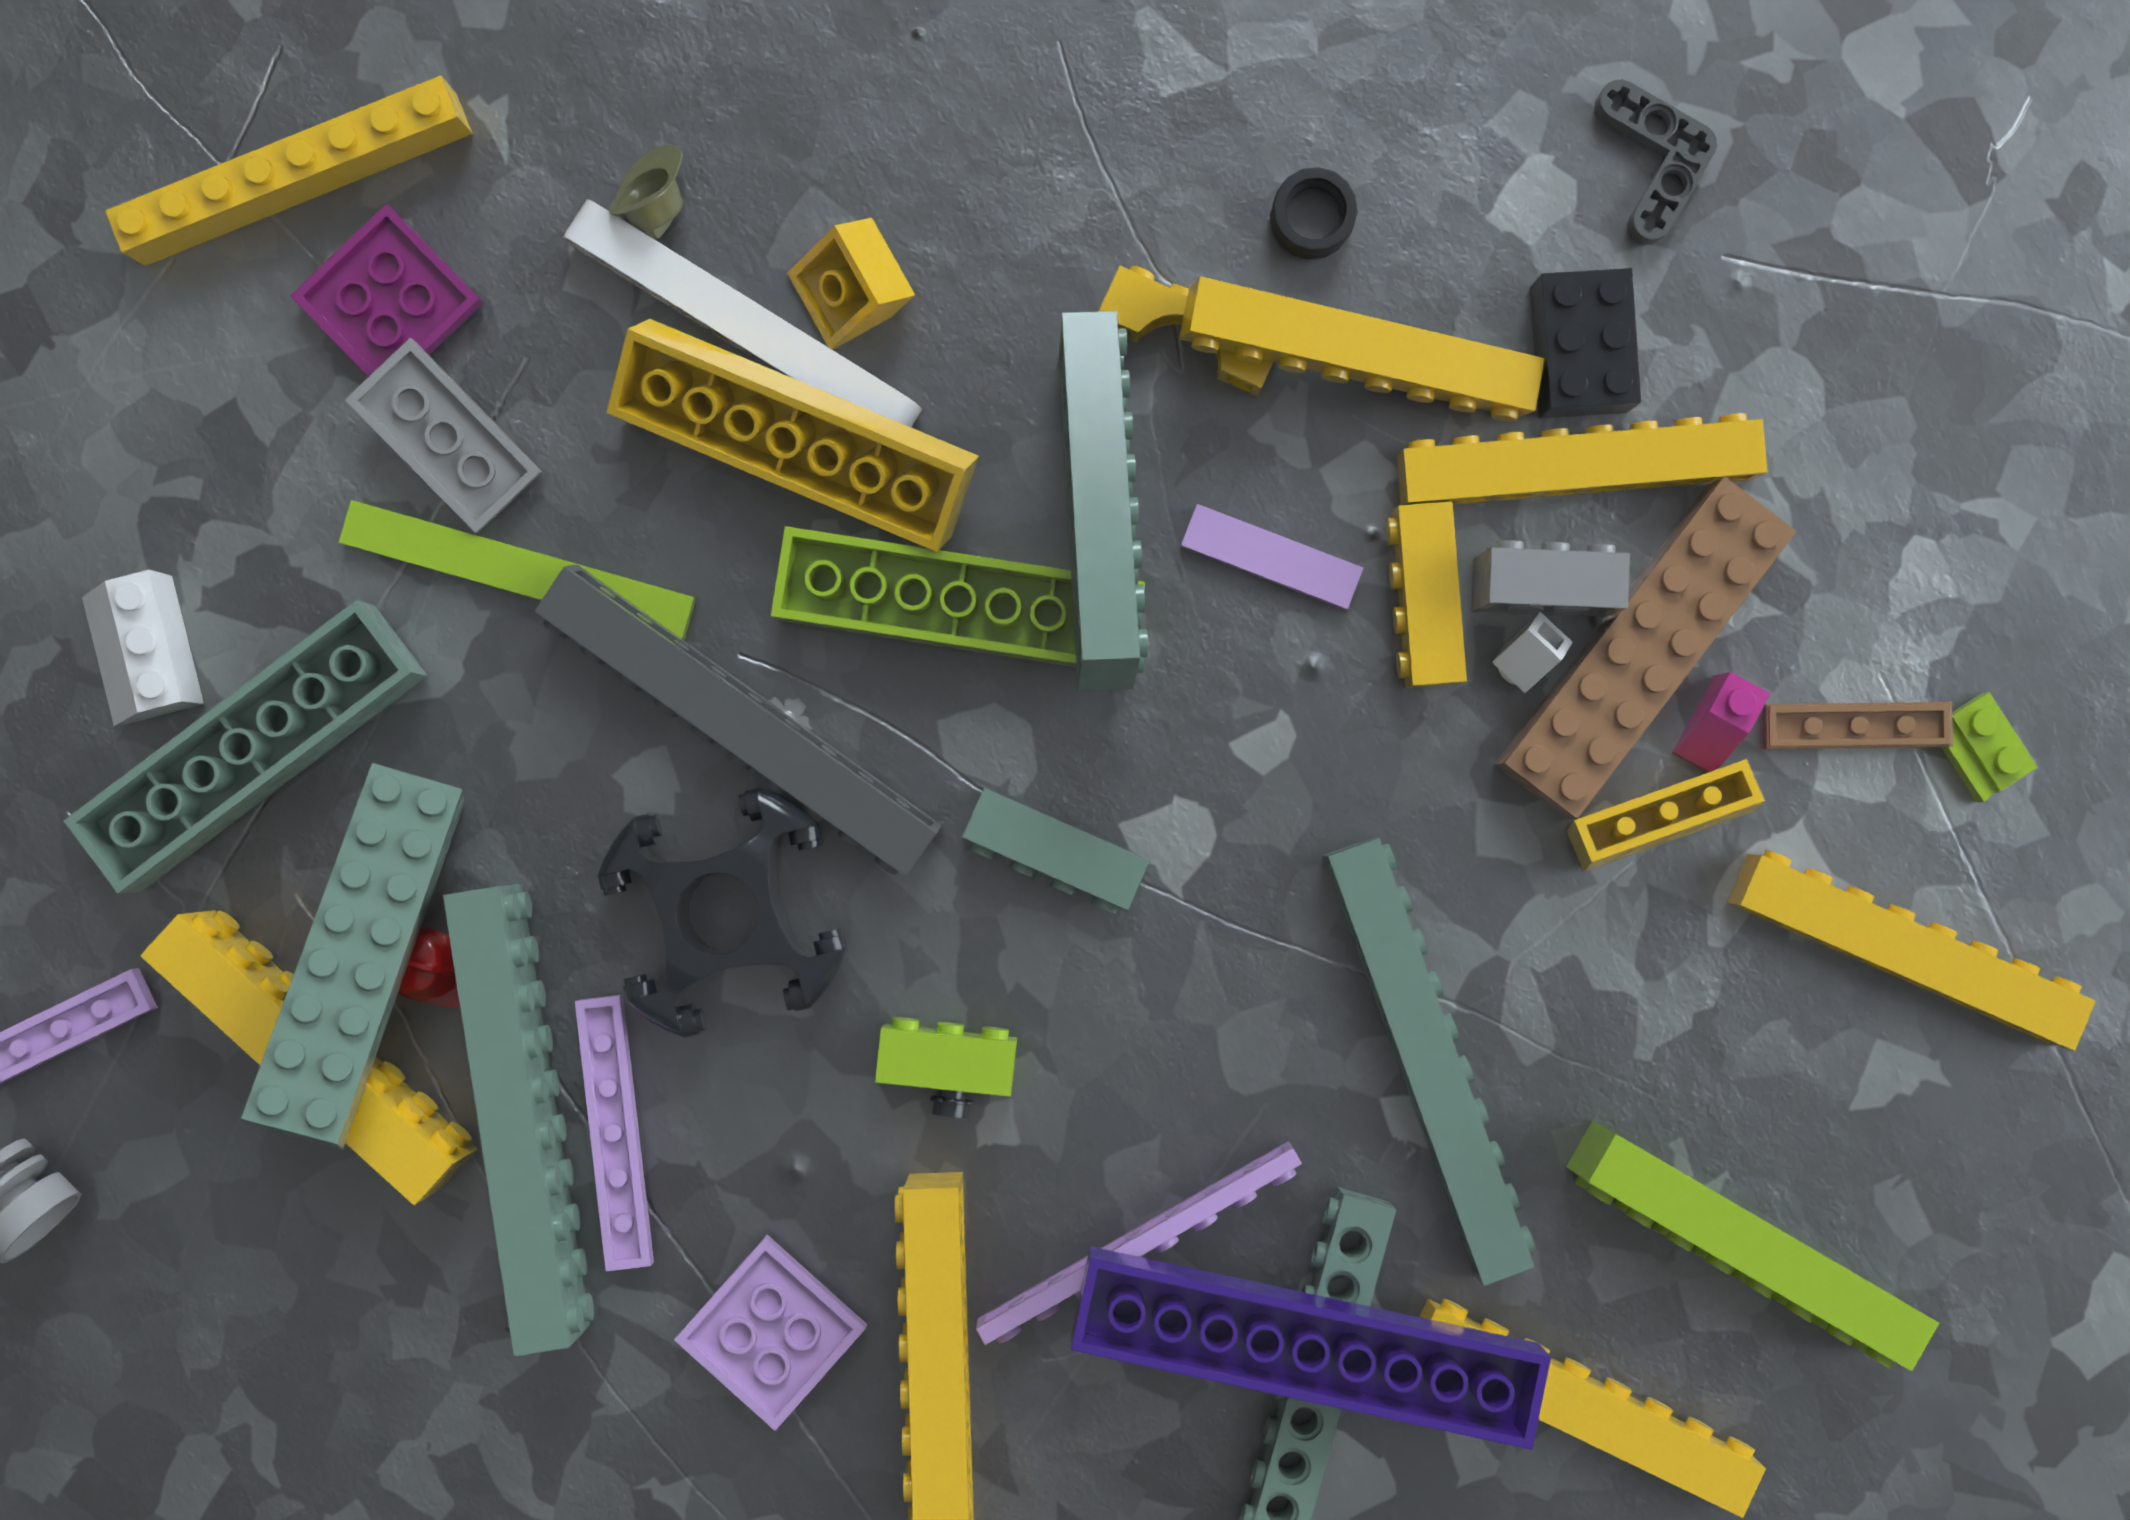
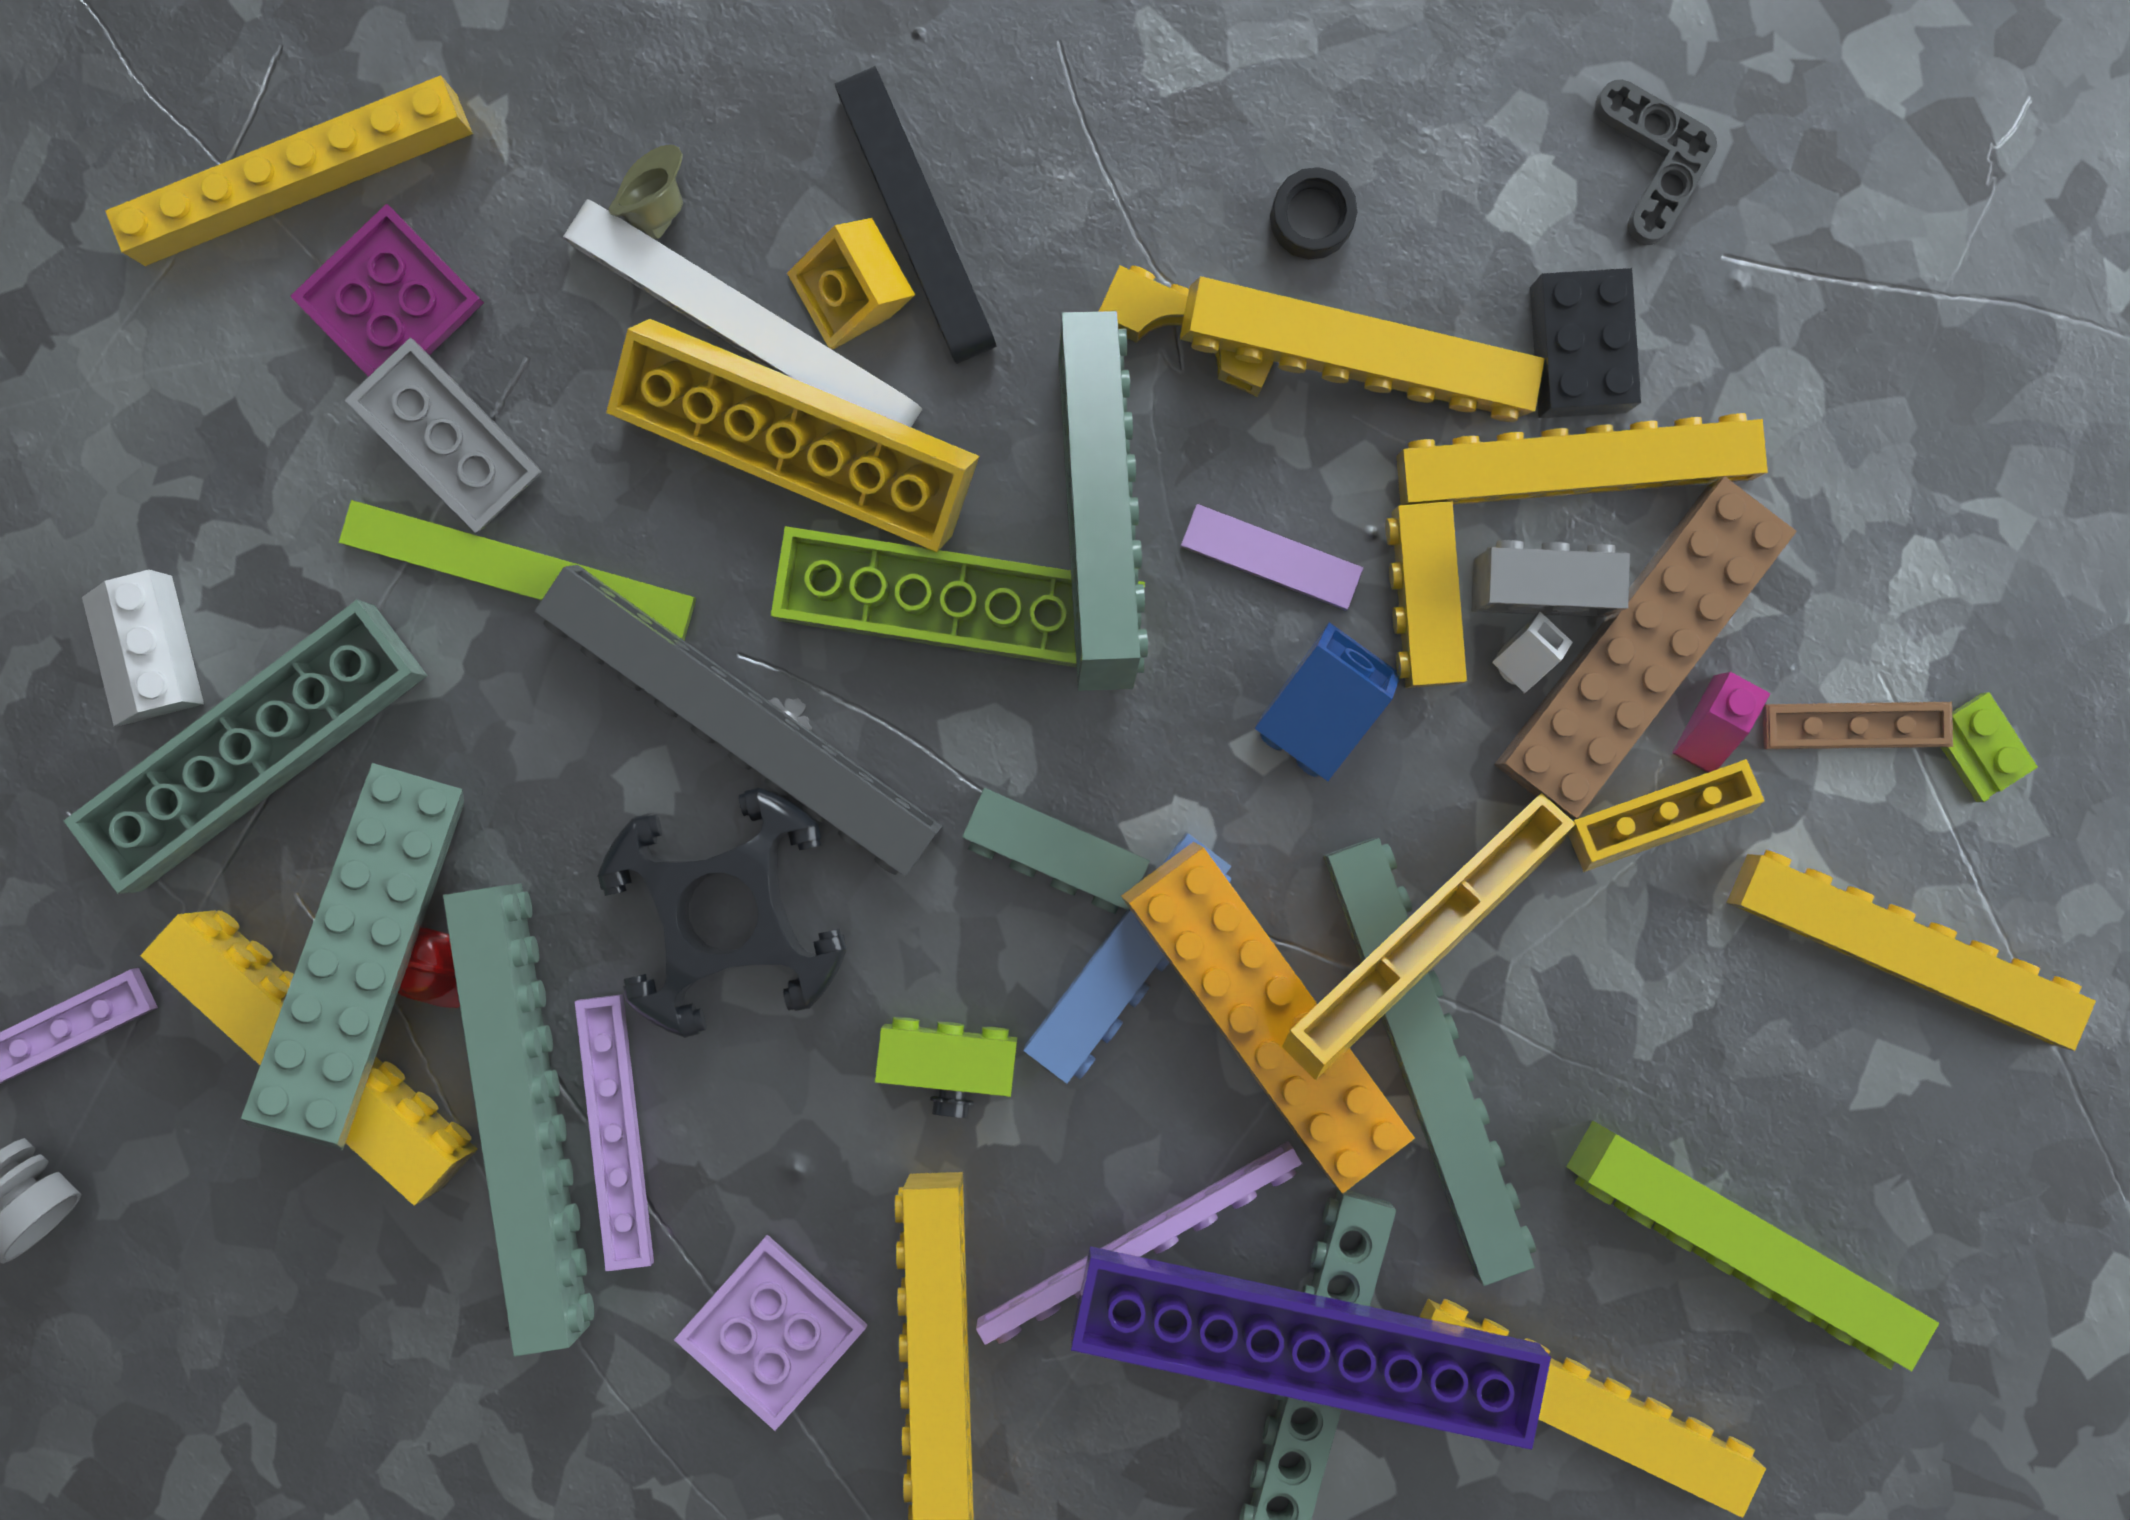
none -> black beam [834,66,997,364]
none -> medium blue brick [1024,833,1232,1084]
none -> light orange brick [1121,842,1415,1194]
none -> blue slope [1254,622,1399,781]
none -> yellow brick [1282,793,1576,1080]

